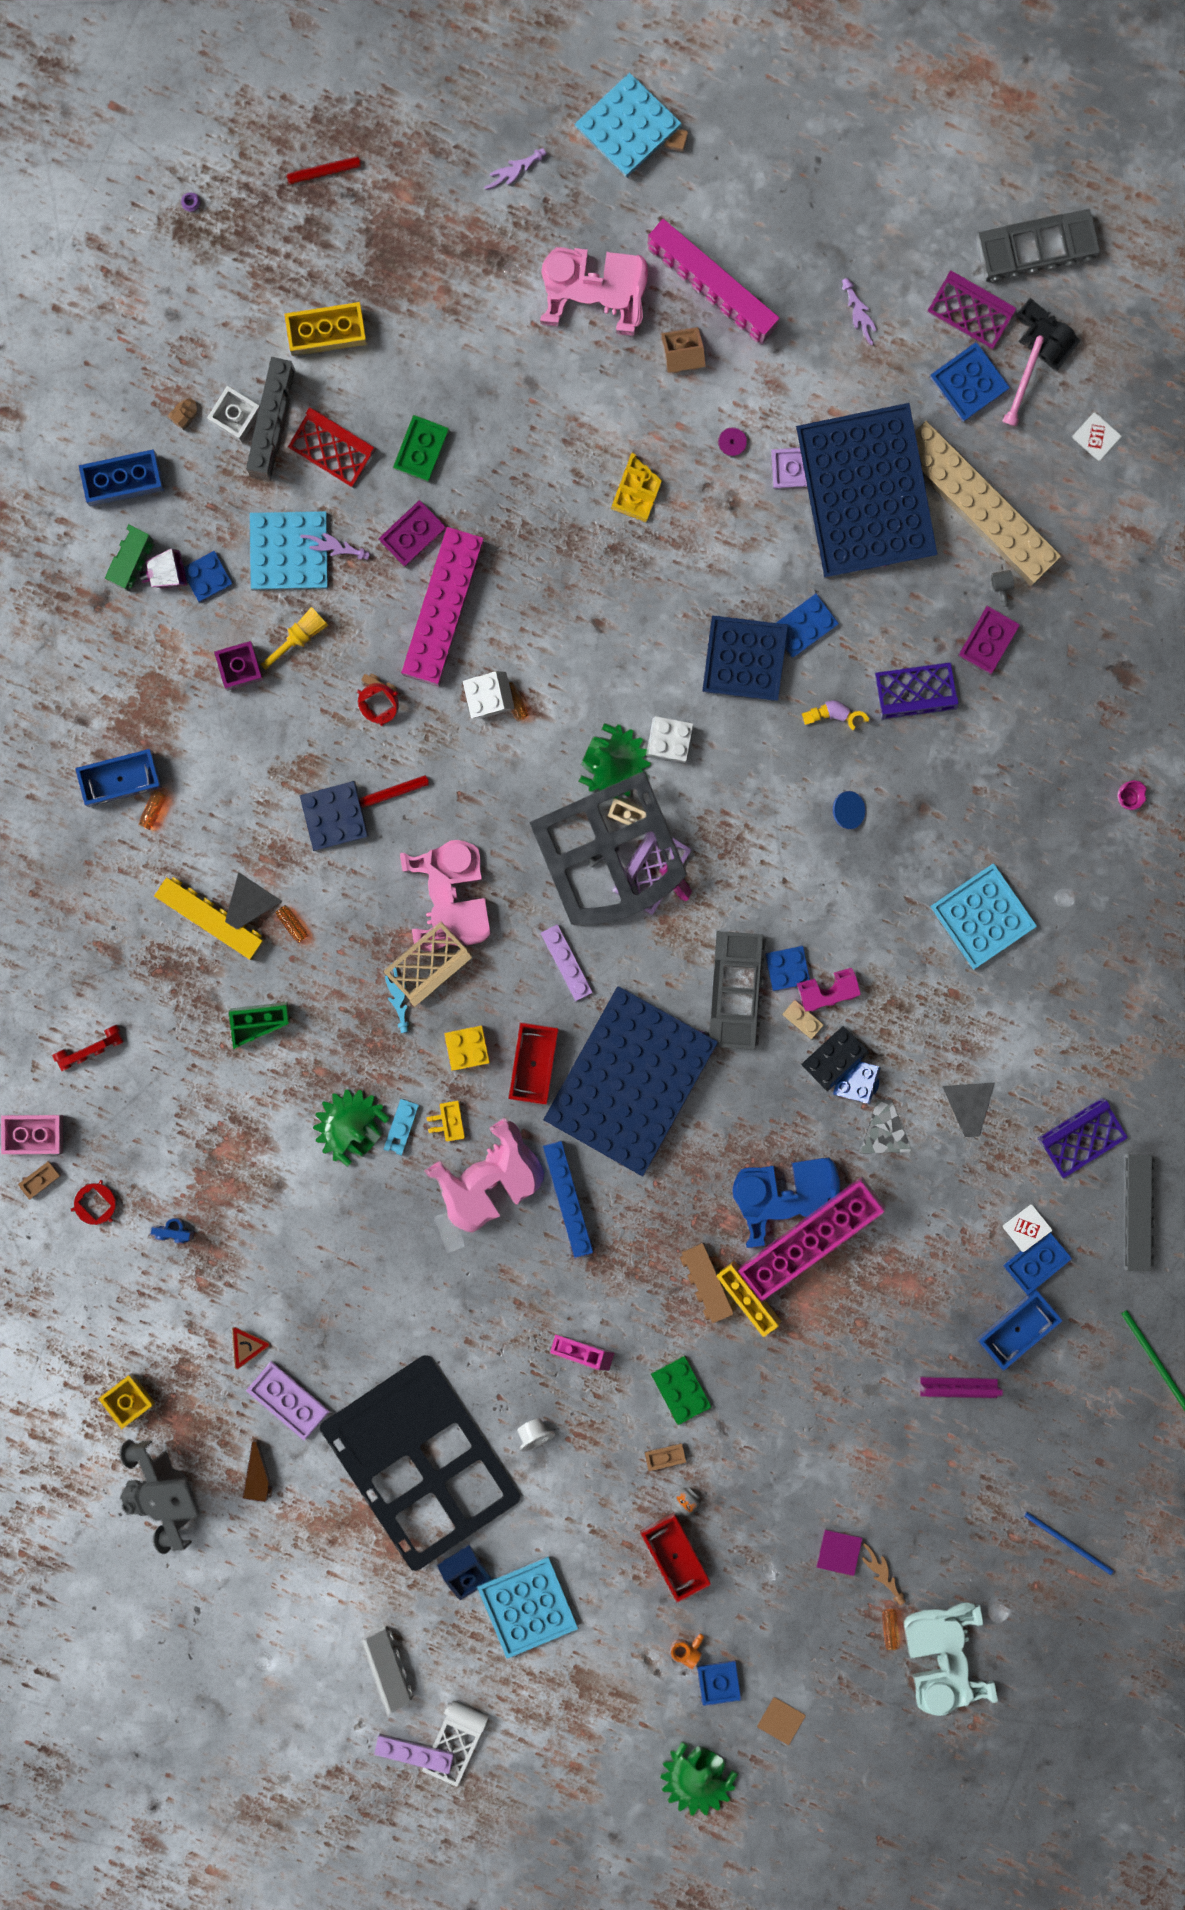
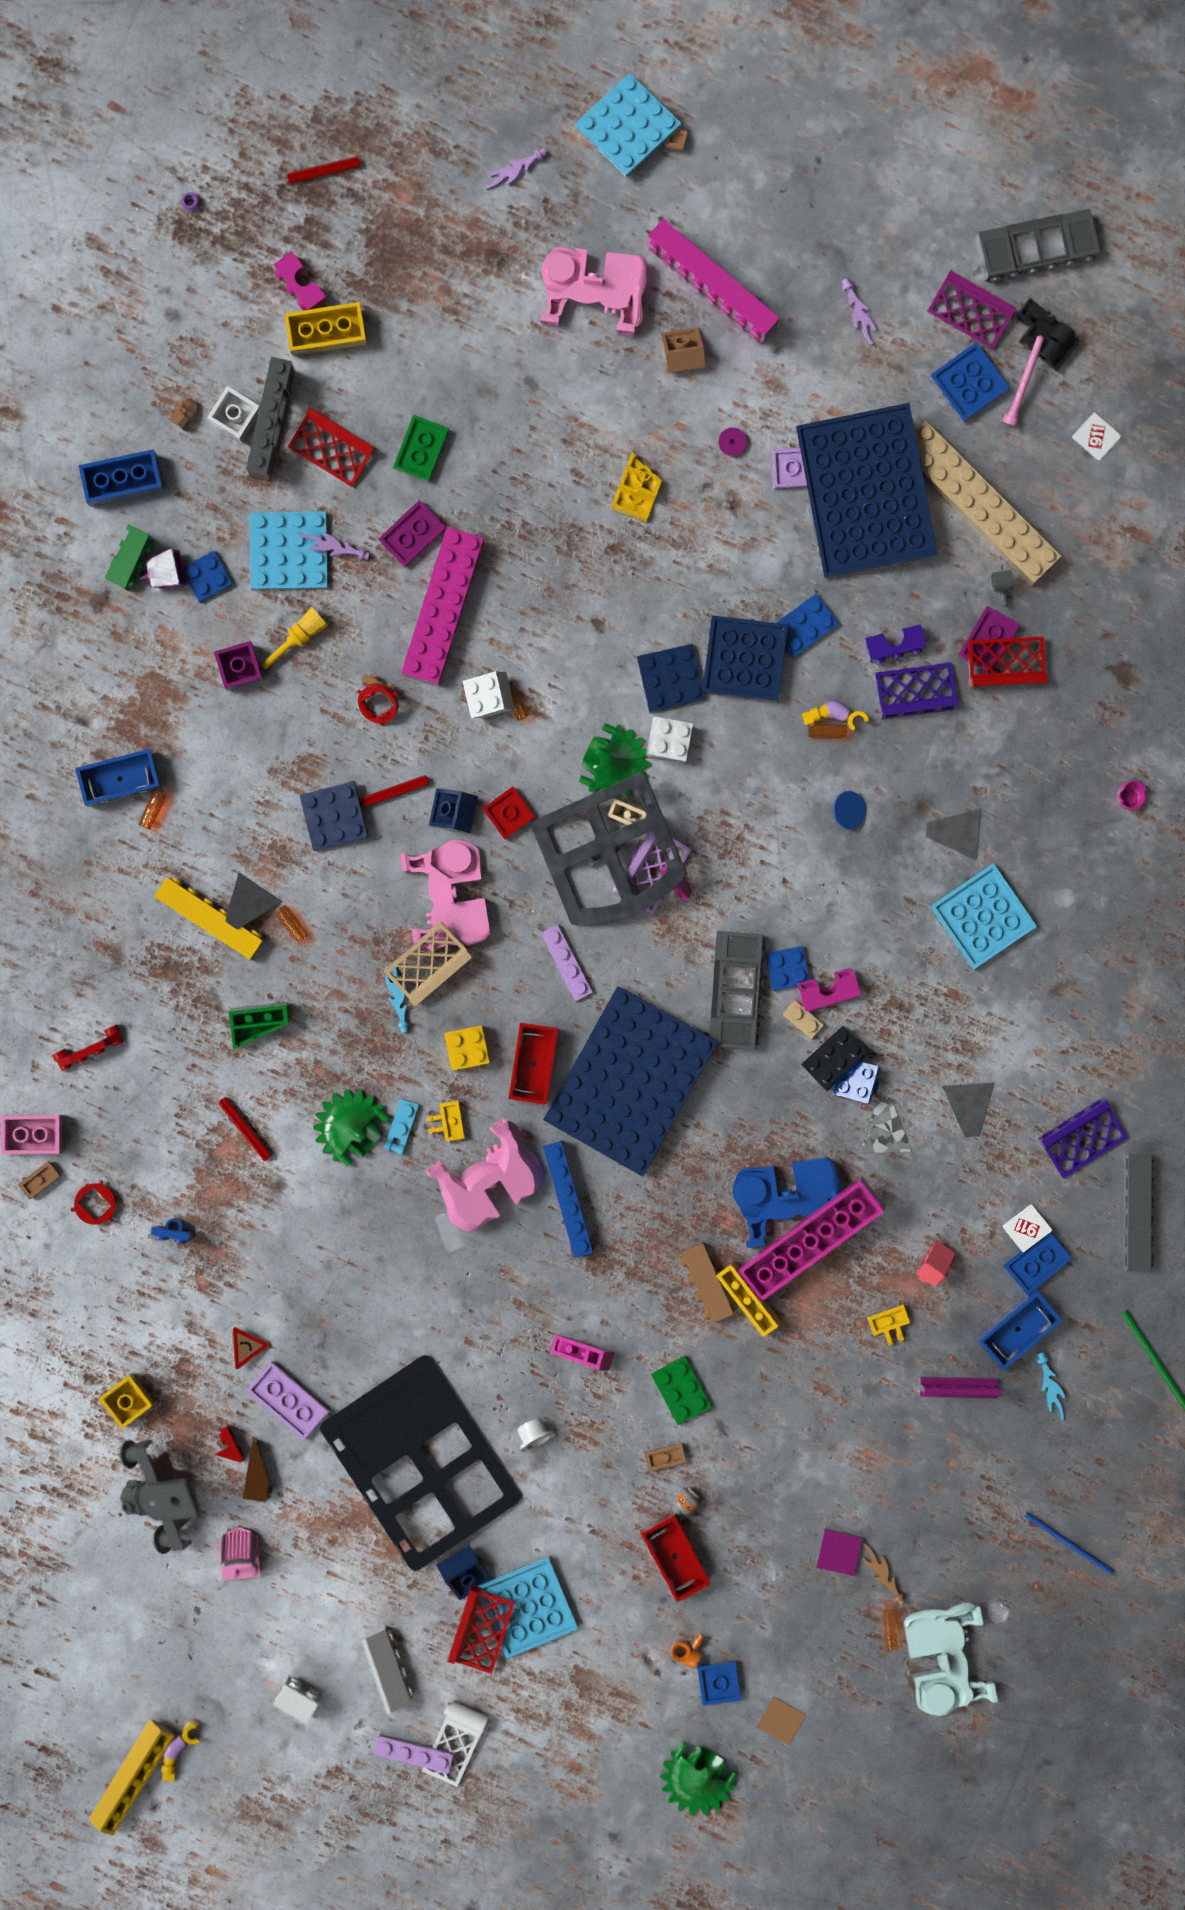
none -> yellow brick [89,1719,175,1836]
none -> yellow piece [161,1719,200,1782]
none -> red slope [215,1424,246,1463]
none -> red axle [218,1097,272,1161]
none -> bright pink piece [219,1526,262,1581]
none -> dark pink arch [273,251,327,311]
none -> white brick [273,1677,322,1725]
none -> dark blue slope [428,788,478,833]
none -> red fence [447,1585,515,1674]
none -> red plate [482,786,535,840]
none -> dark blue plate [636,644,705,713]
none -> clear orange piece [808,723,847,739]
none -> dark purple arch [863,624,926,664]
none -> yellow hinge [867,1304,910,1346]
none -> coral brick [916,1240,956,1287]
none -> flat silver sticker [926,809,981,860]
none -> red fence [967,637,1048,687]
none -> medium azure piece [1037,1351,1065,1420]

